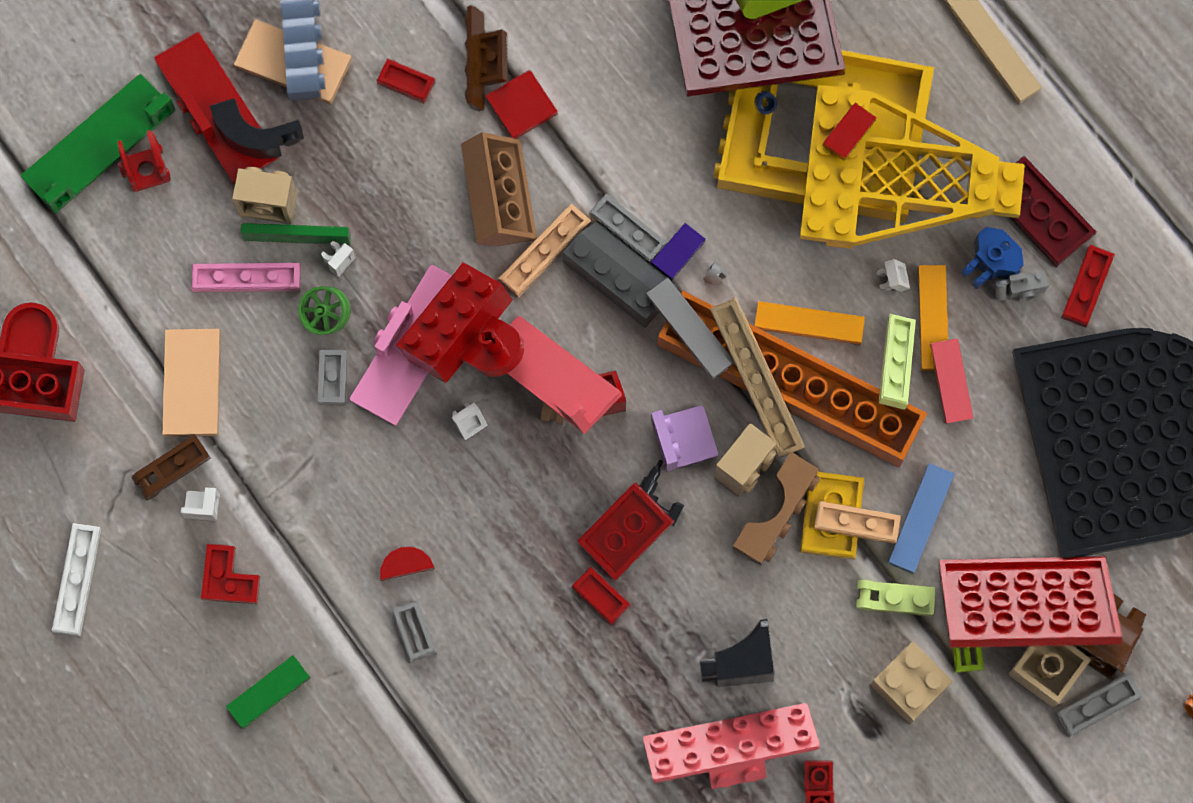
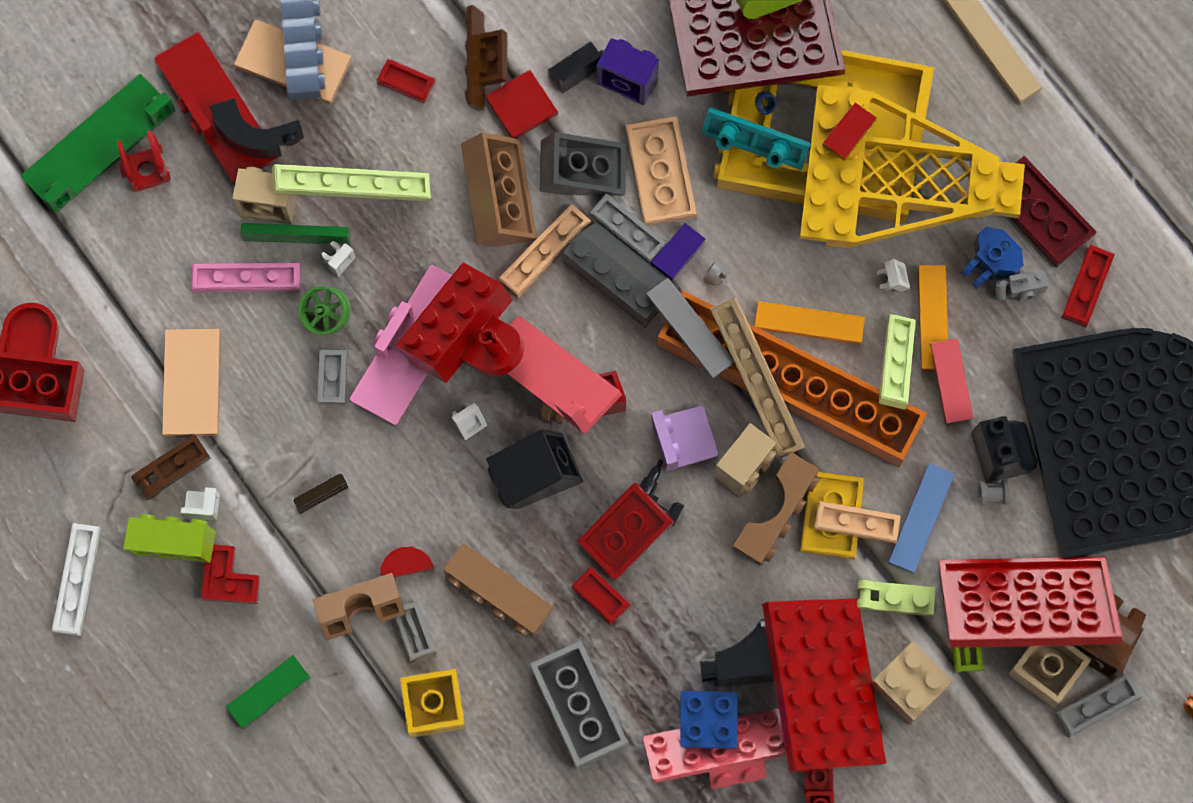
none -> lime brick [123,514,216,563]
none -> yellowish green tile [272,164,431,201]
none -> dark brown tile [293,474,349,514]
none -> medium nougat arch [312,573,406,641]
none -> yellow brick [400,669,466,738]
none -> medium nougat brick [443,543,554,638]
none -> black slope [486,429,584,509]
none -> light grey brick [530,641,628,770]
none -> dark grey slope [540,132,626,196]
none -> black panel [548,41,604,93]
none -> dark purple brick [597,38,659,106]
none -> light nougat tile [625,116,697,226]
none -> blue bracket [680,691,738,749]
none -> teal plate [701,107,811,170]
none -> red plate [762,598,886,773]
none -> black hips [971,416,1038,484]
none -> light grey bush [978,480,1010,505]

